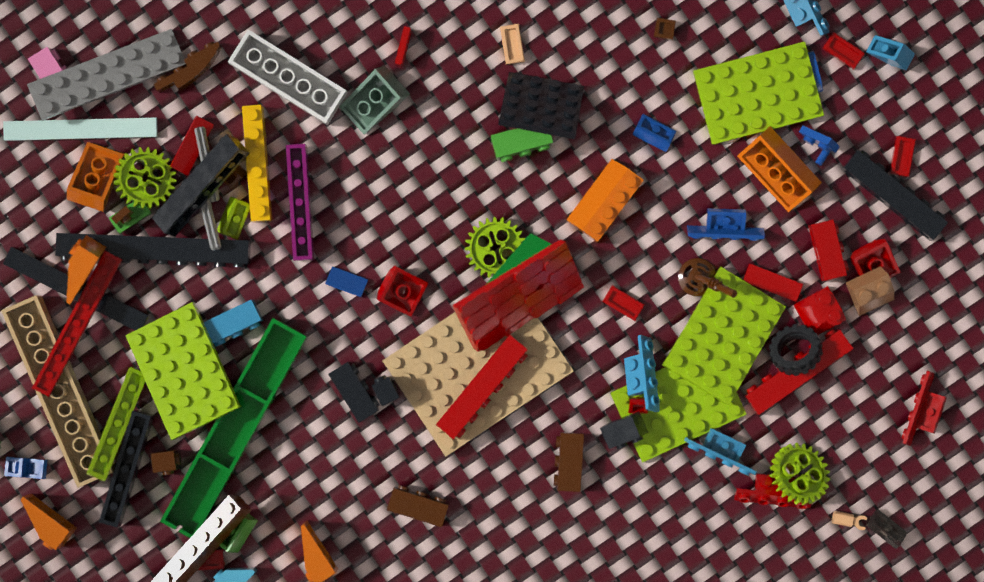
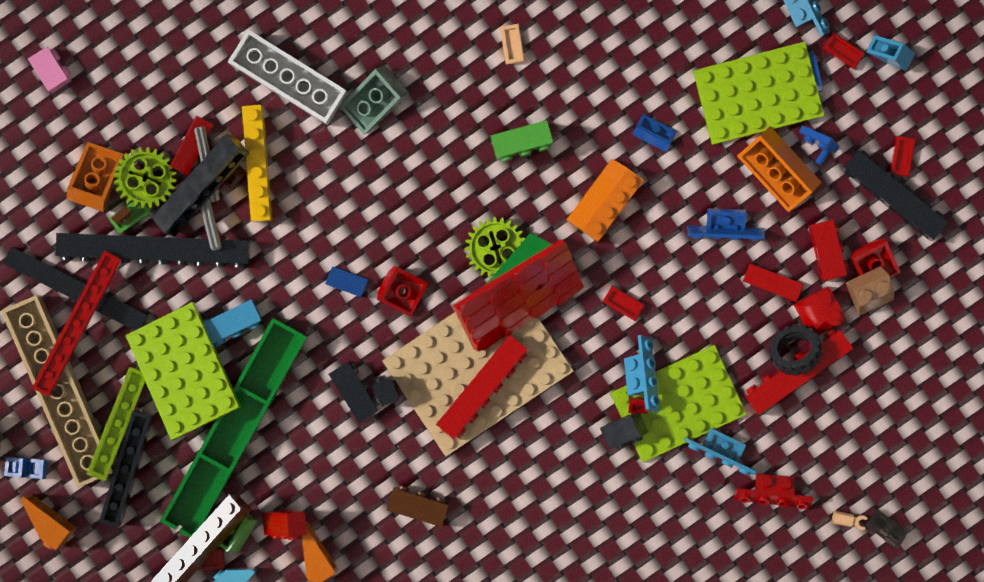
light aqua tile [3,118,158,141] -> none
light grey plate [27,29,186,121] -> none
orange slope [67,235,106,304] -> none
reddish brown brick [151,450,181,475] -> none
reddish brown slope [153,41,222,93] -> none
lime slope [217,197,250,240] -> none
magenta brick [286,144,314,261] -> none
red tile [395,26,412,67] -> none
black plate [498,72,584,140] -> none
reddish brown brick [553,432,584,492] -> none
reddish brown plate [653,18,676,40] -> none
lime plate [662,267,786,405] -> none
reddish brown dish [678,258,737,298] -> none
lime gear [770,443,830,505] -> none
red bracket [902,370,947,446] -> none
none -> red brick [262,510,307,540]

